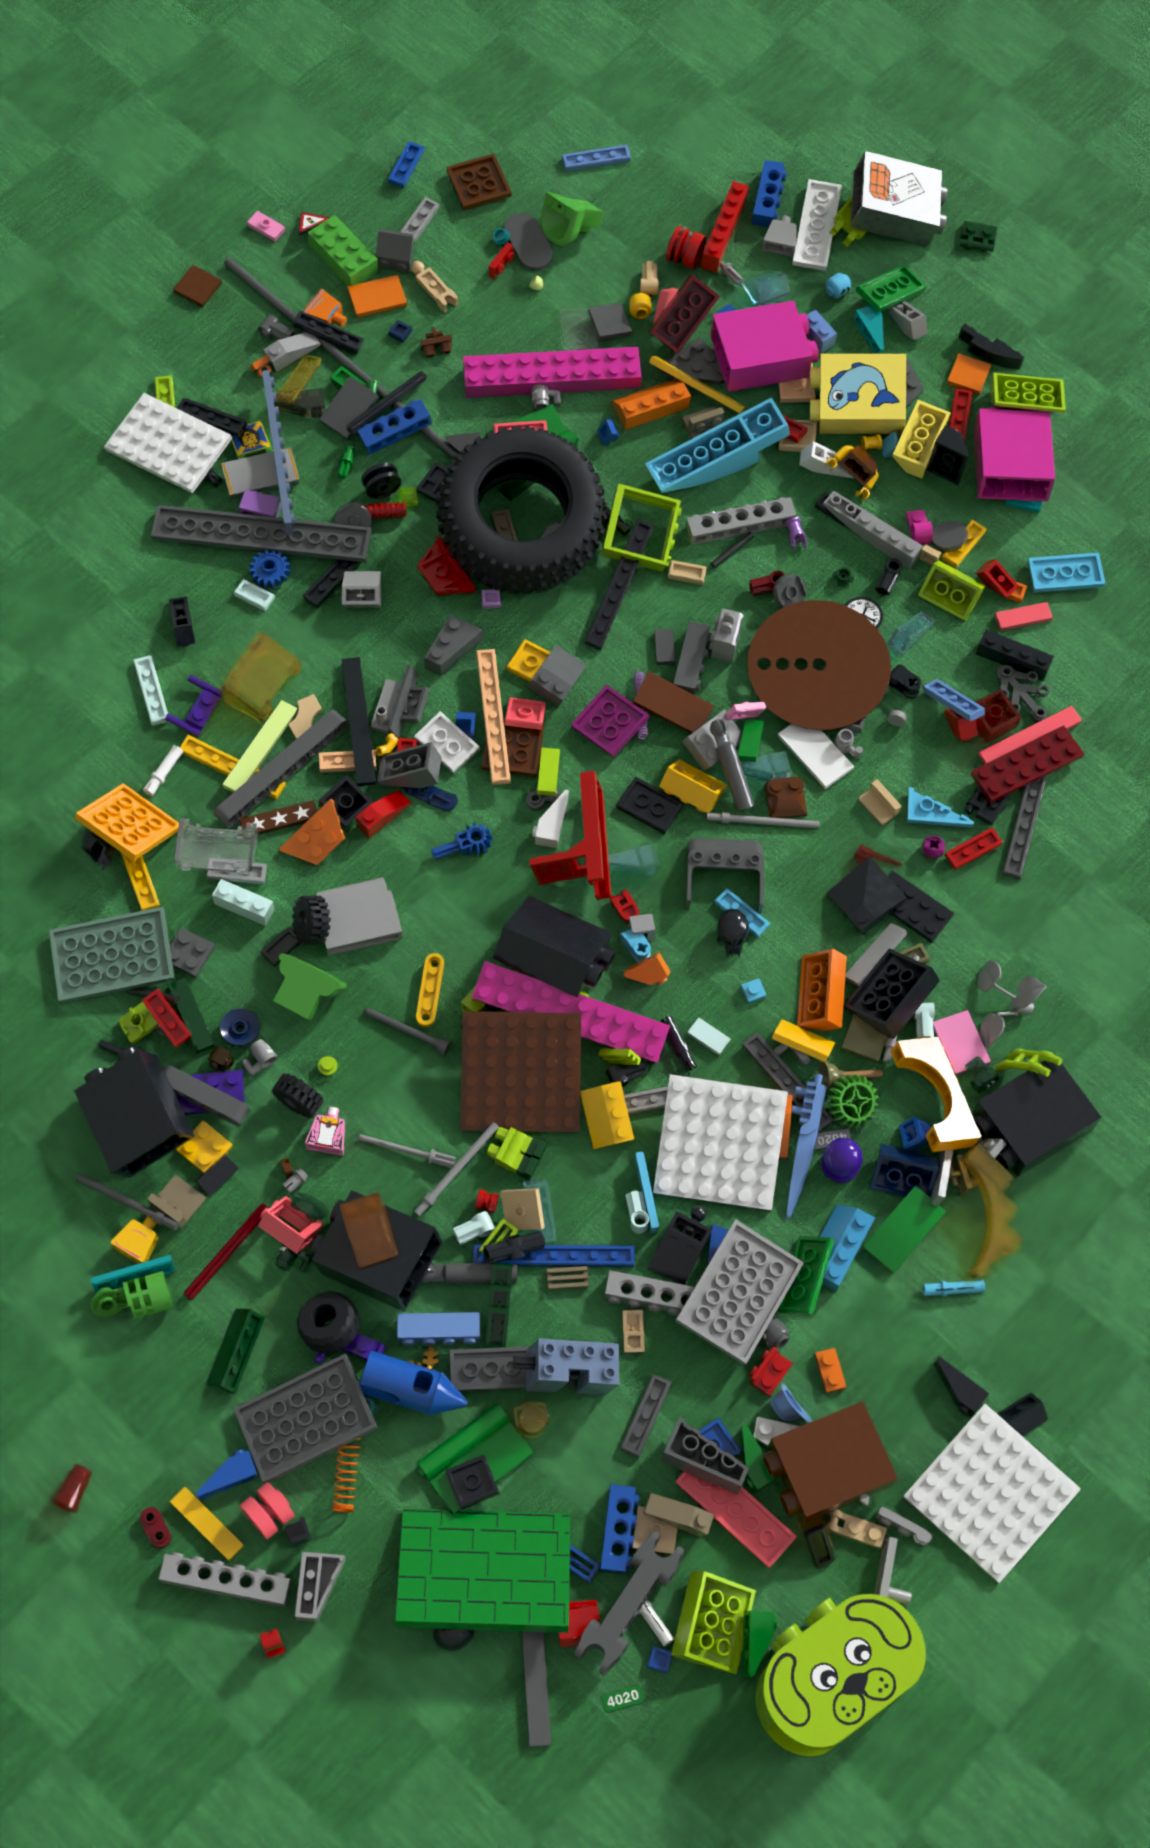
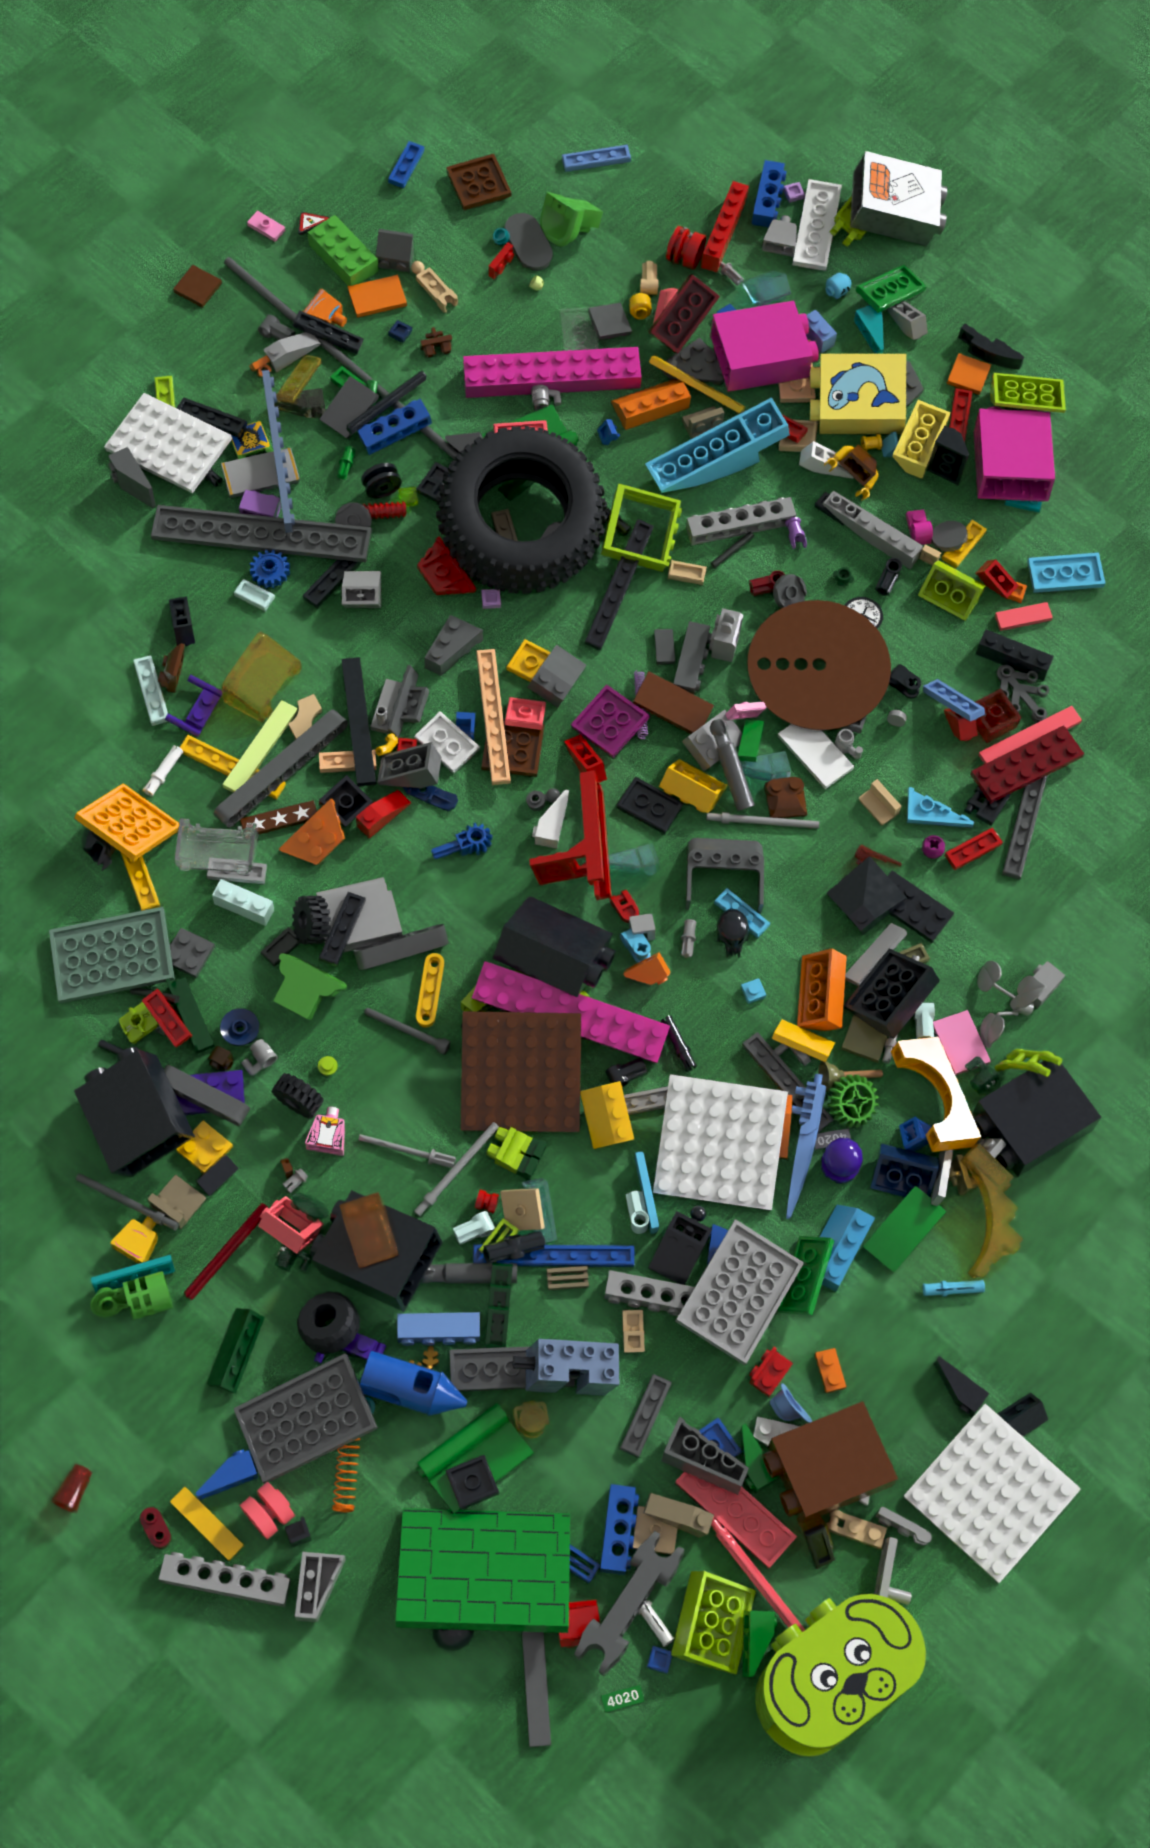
red leg [259,1628,286,1659] -> none
light grey tile [400,197,440,244] -> none
lime tile [537,748,560,796] -> none
lime tile [598,1048,641,1065] -> none
light aqua tile [687,1017,731,1056] -> none
dark grey head [761,1318,790,1349] -> none
clear light blue slope [887,610,936,655] -> none
dark green plate [960,221,997,252] -> none
none -> dark grey slope [108,447,156,508]
none -> reddish brown slope [158,643,185,693]
none -> black tile [319,892,366,967]
none -> dark grey beam [353,924,449,970]
none -> red slope [564,734,607,783]
none -> light grey axle [681,919,697,958]
none -> coral axle [709,1512,806,1632]
none -> lavender tile [783,182,805,203]
none -> light grey brick [1033,961,1065,1008]

